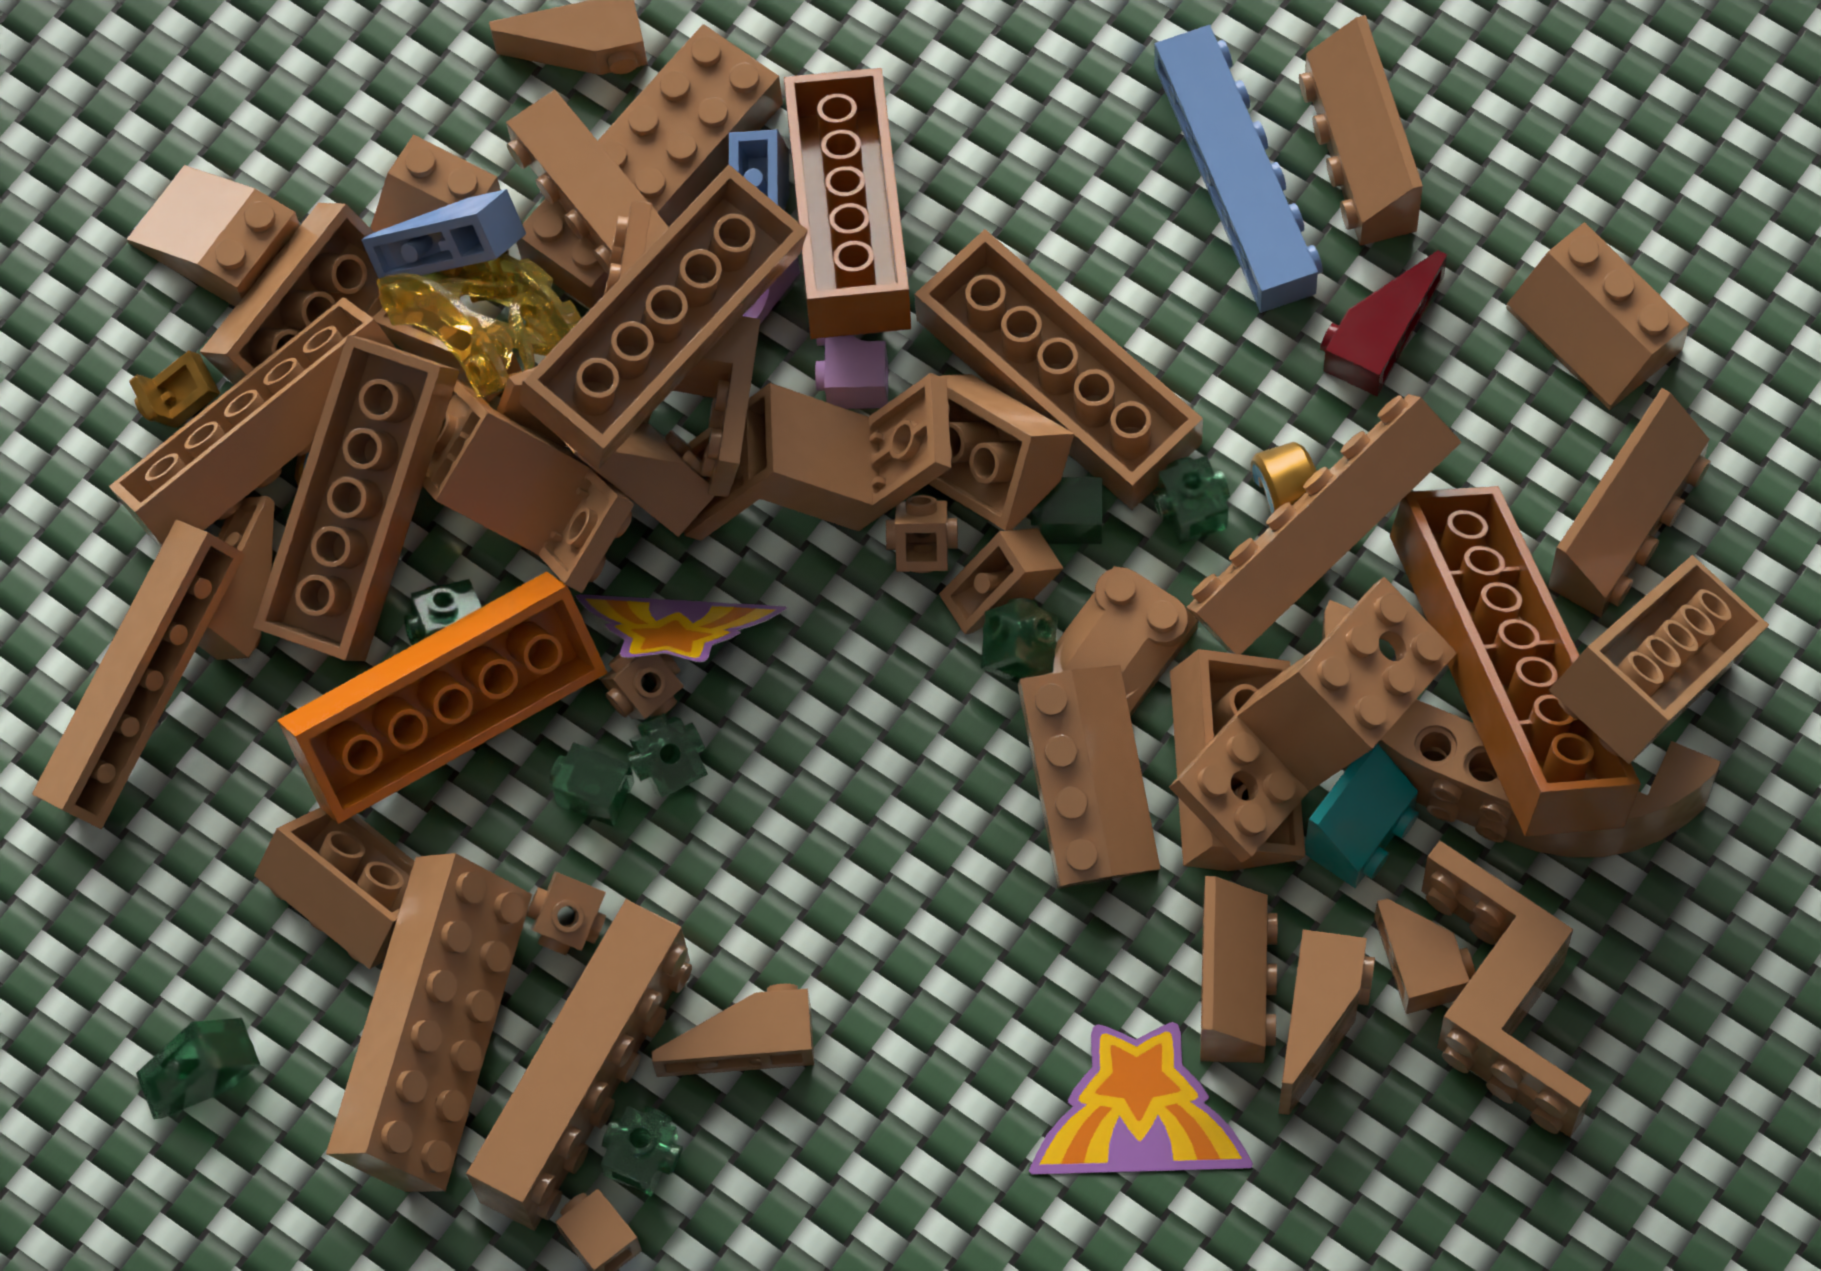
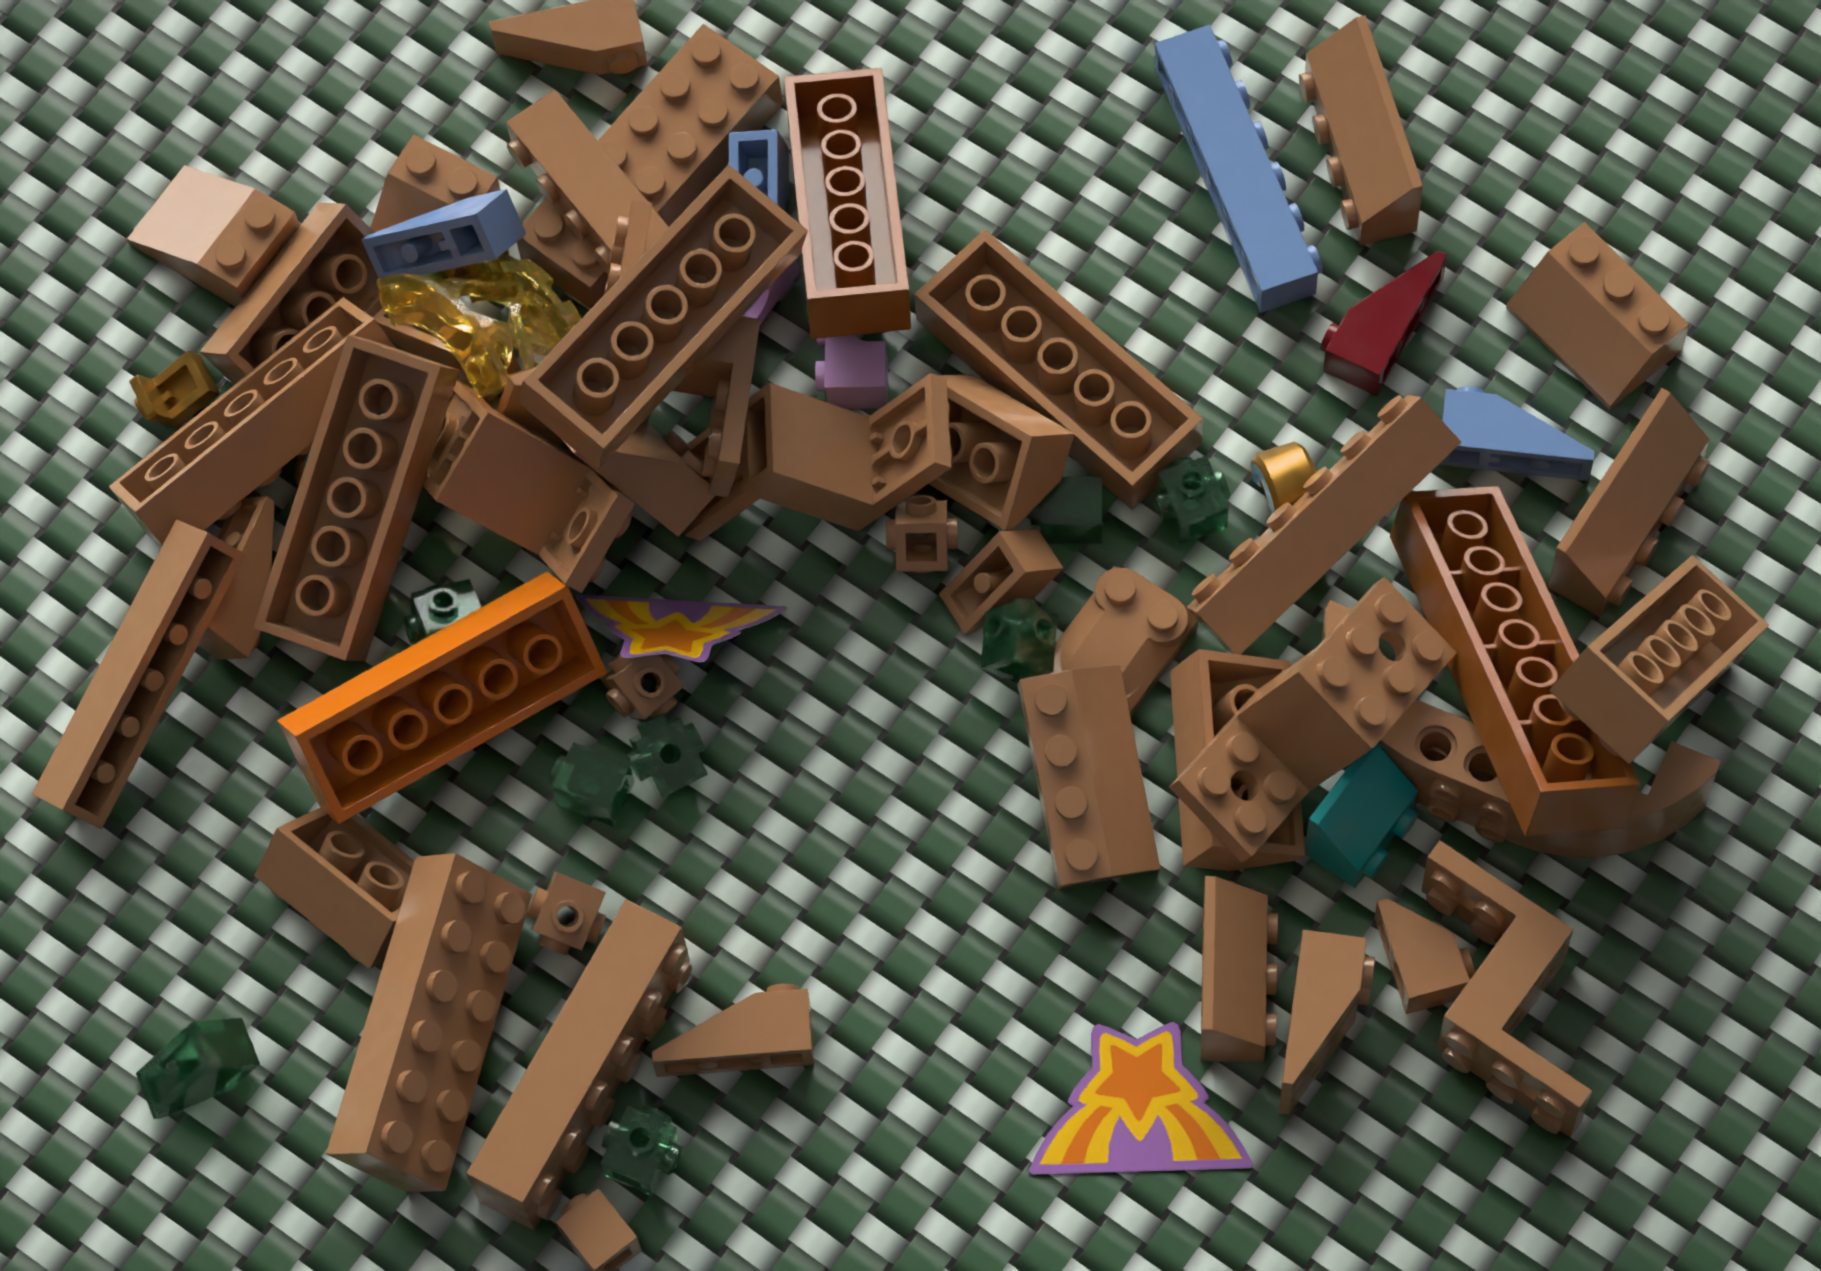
none -> medium blue slope [1439,386,1594,481]

